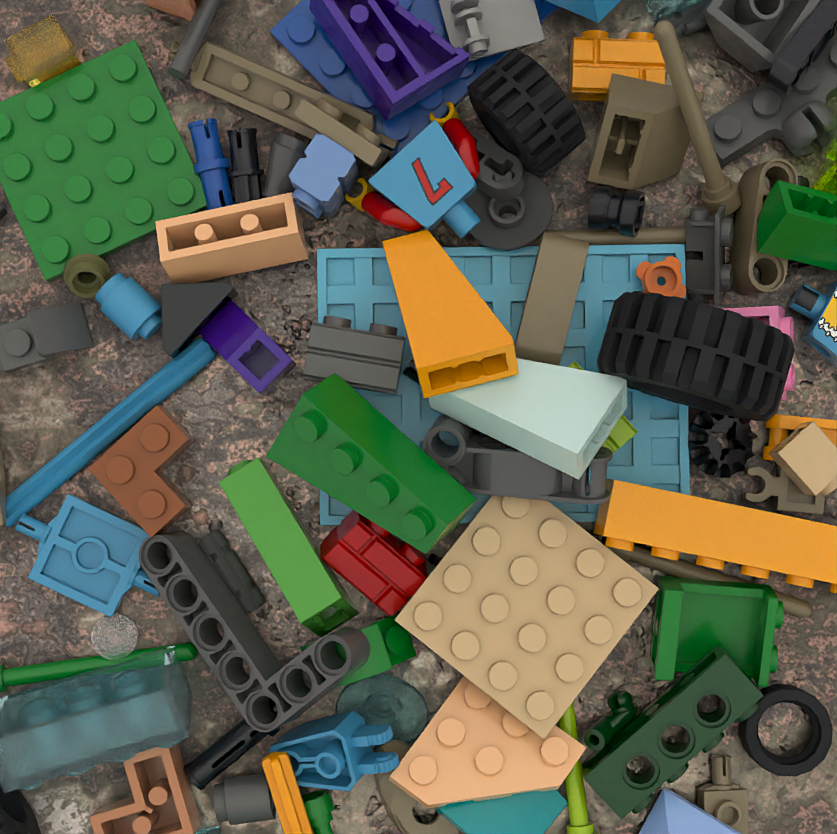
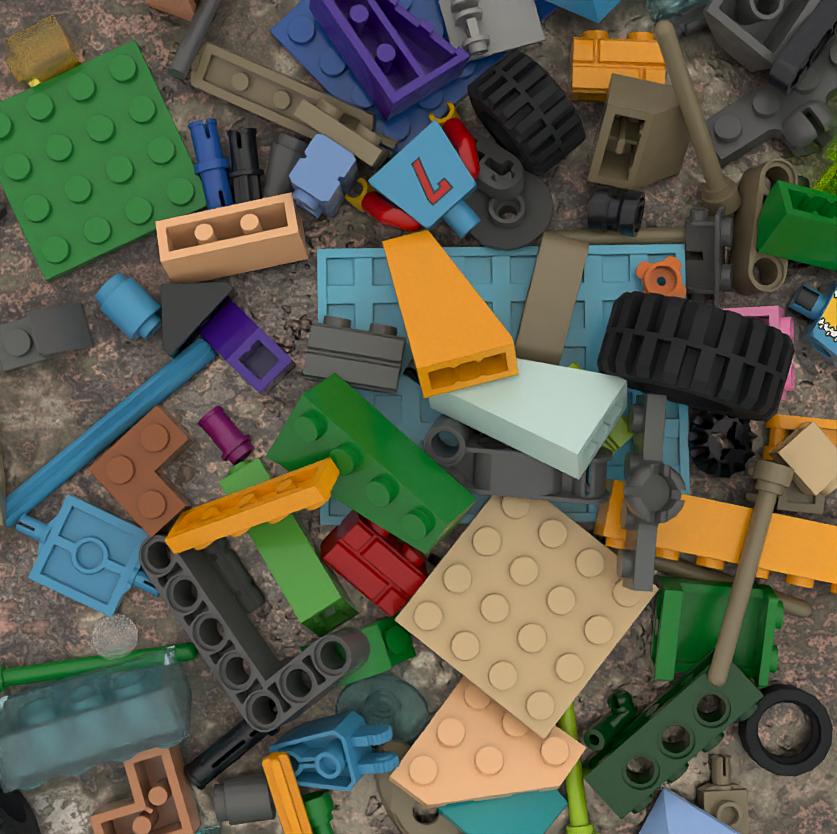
olive plate [63,253,110,298] -> none
none -> light orange plate [164,457,340,554]
none -> magenta pin [198,406,255,466]
none -> dark grey plate [617,394,686,592]
none -> dark tan piece [708,460,794,687]

